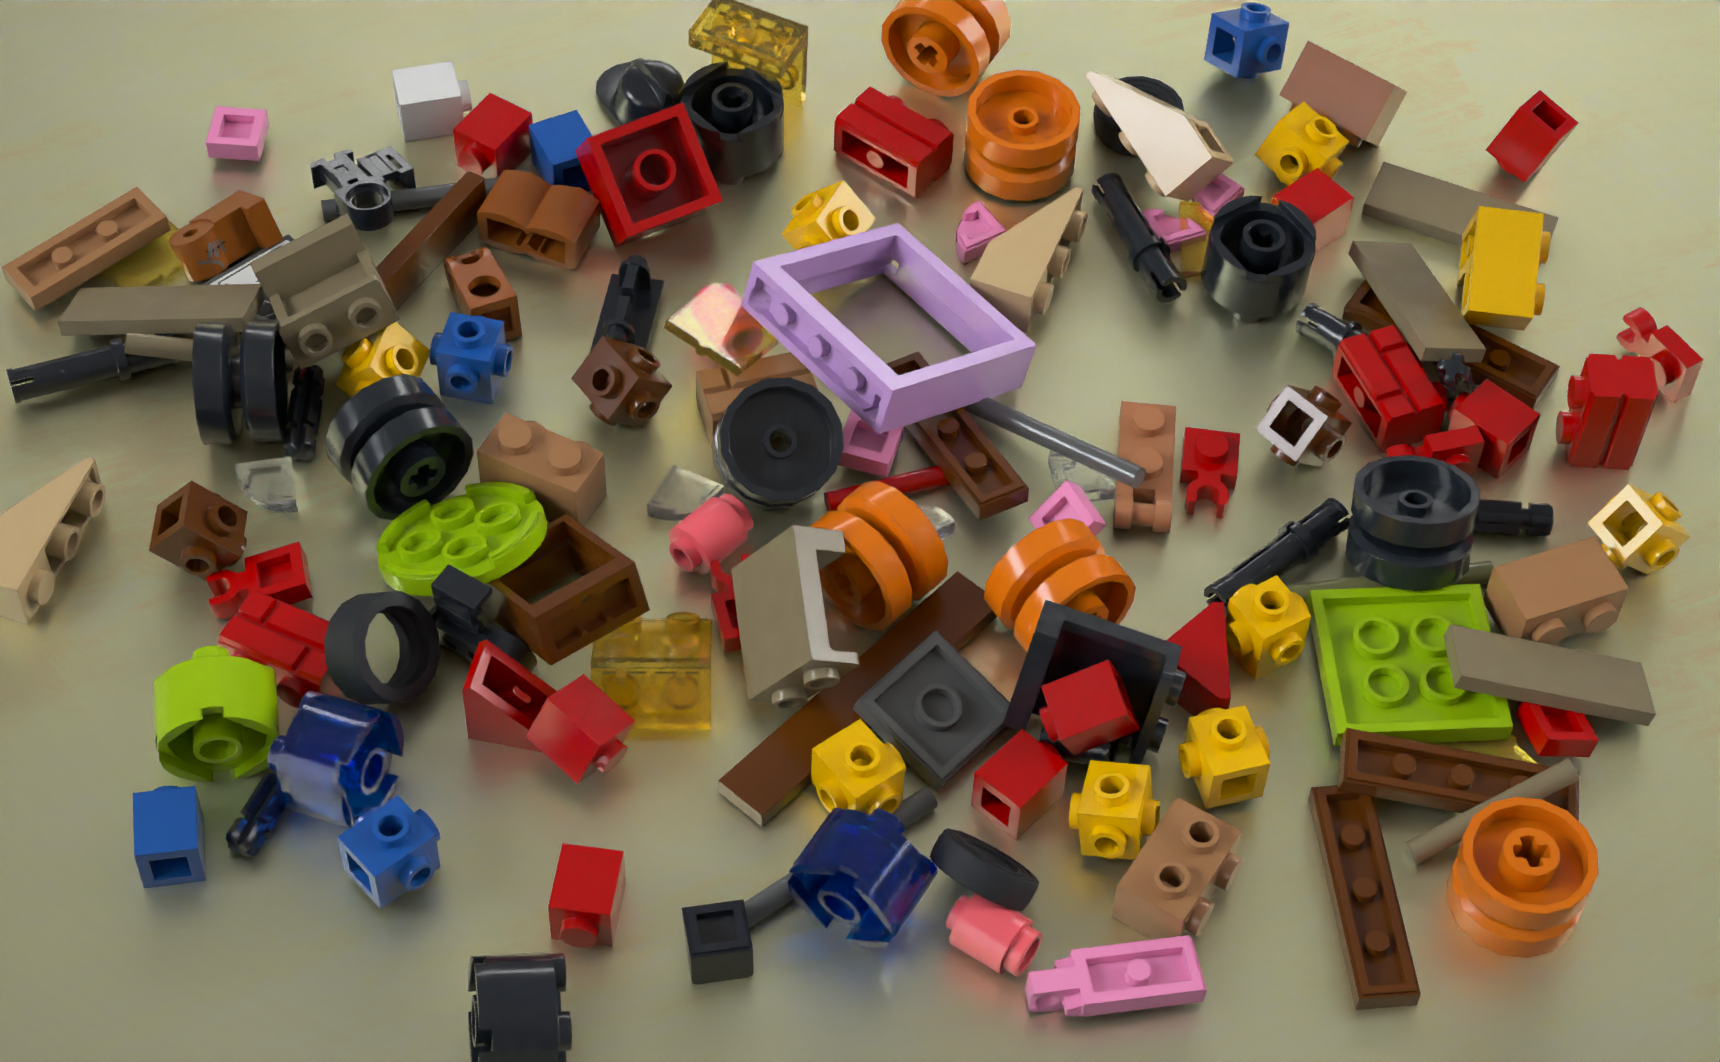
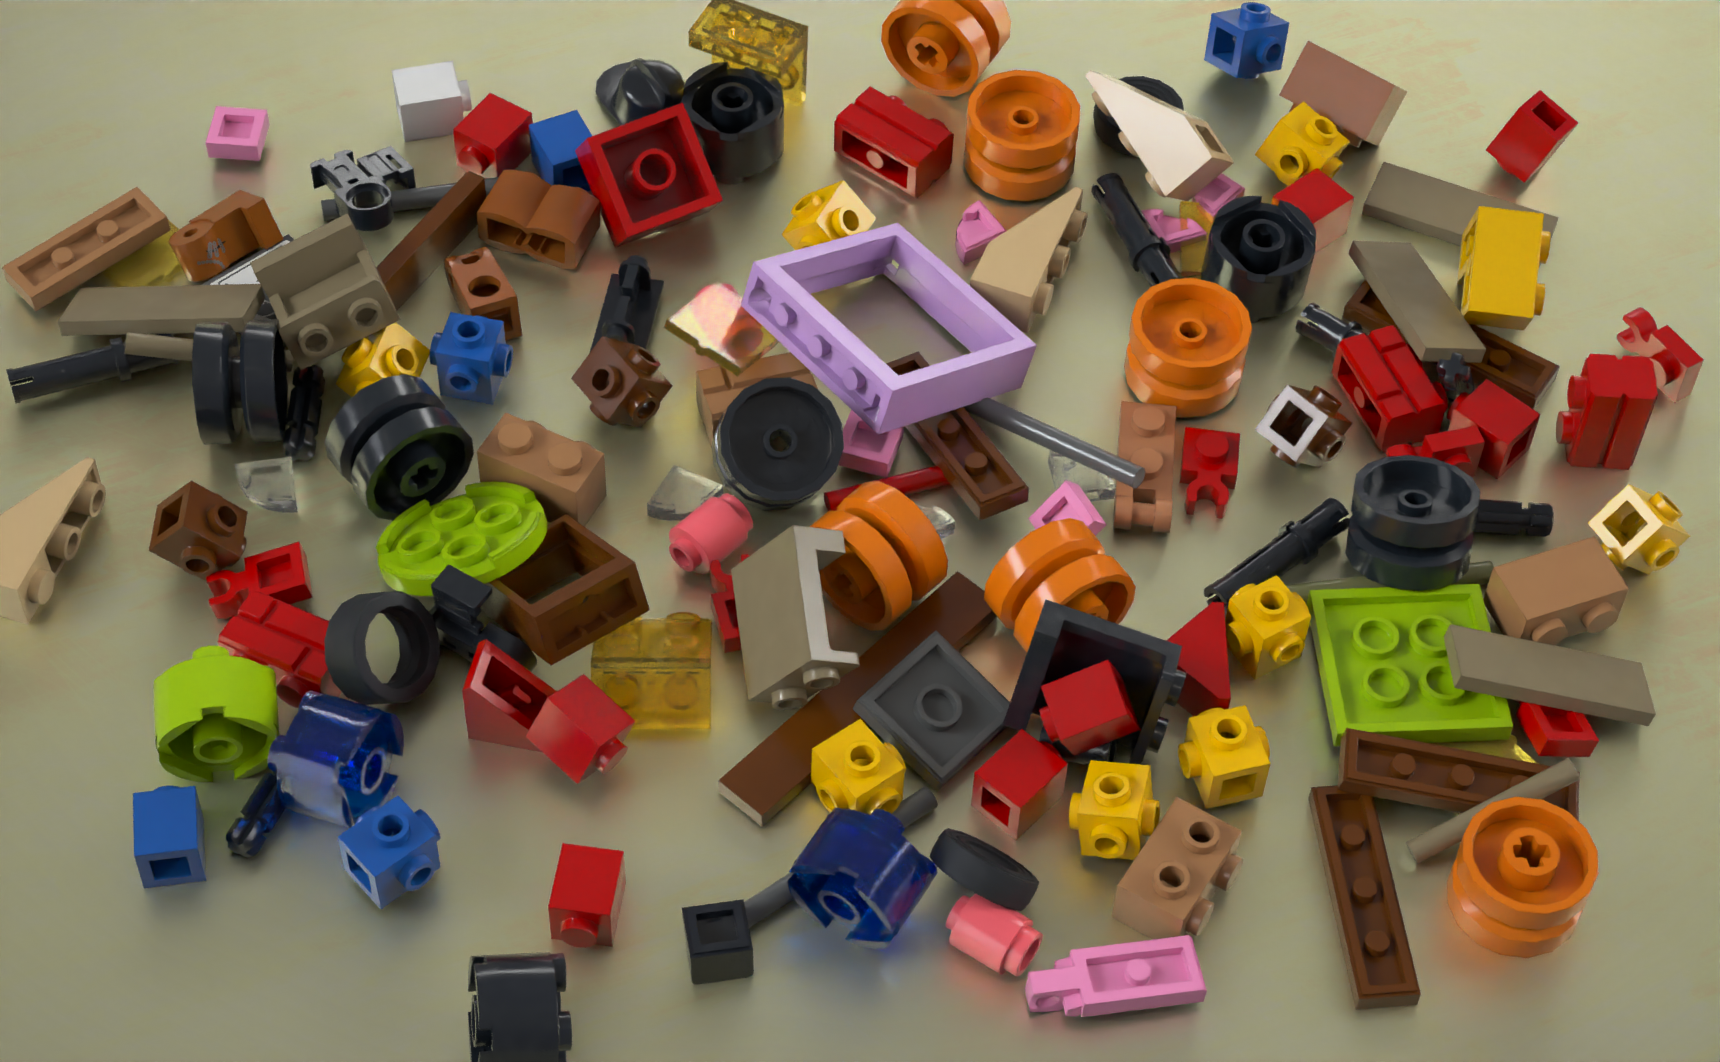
none -> orange wheel [1124,278,1252,418]

